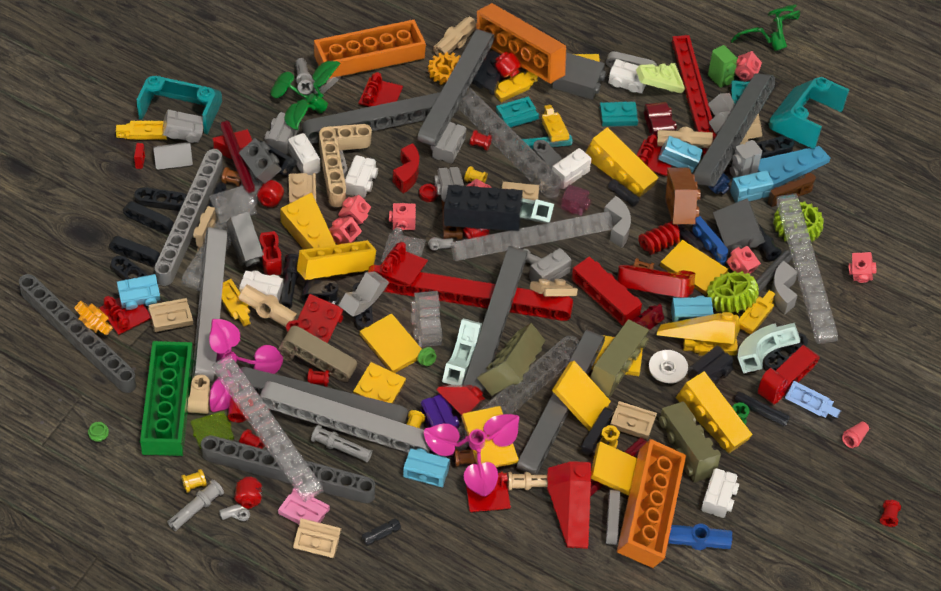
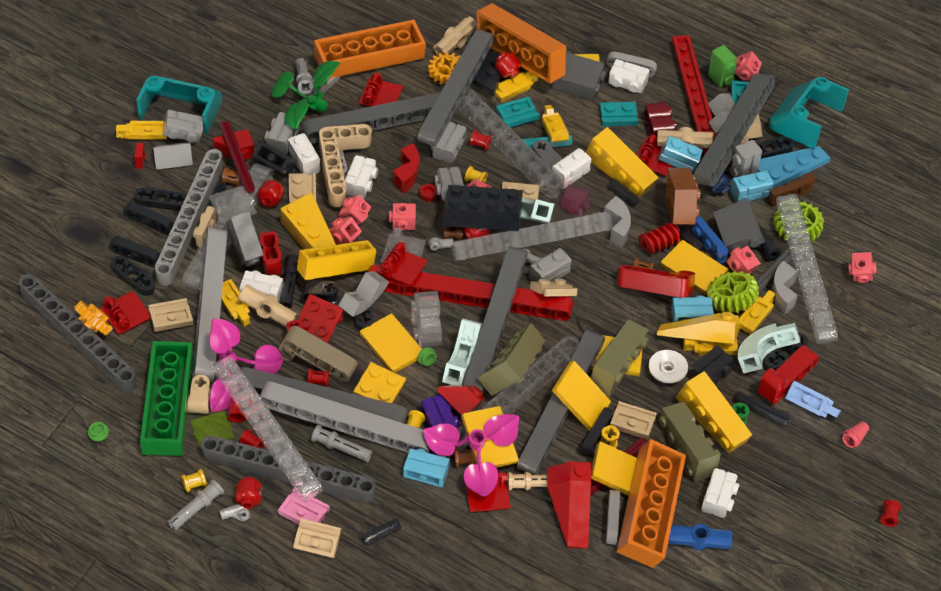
medium azure brick [117,274,160,310] -> none
dark grey brick [239,138,282,183] -> none
red brick [572,256,642,326] -> none
dark red hinge [632,304,665,331] -> none
yellowish green wing [636,63,685,93] -> none
green plant [731,4,801,51] -> none

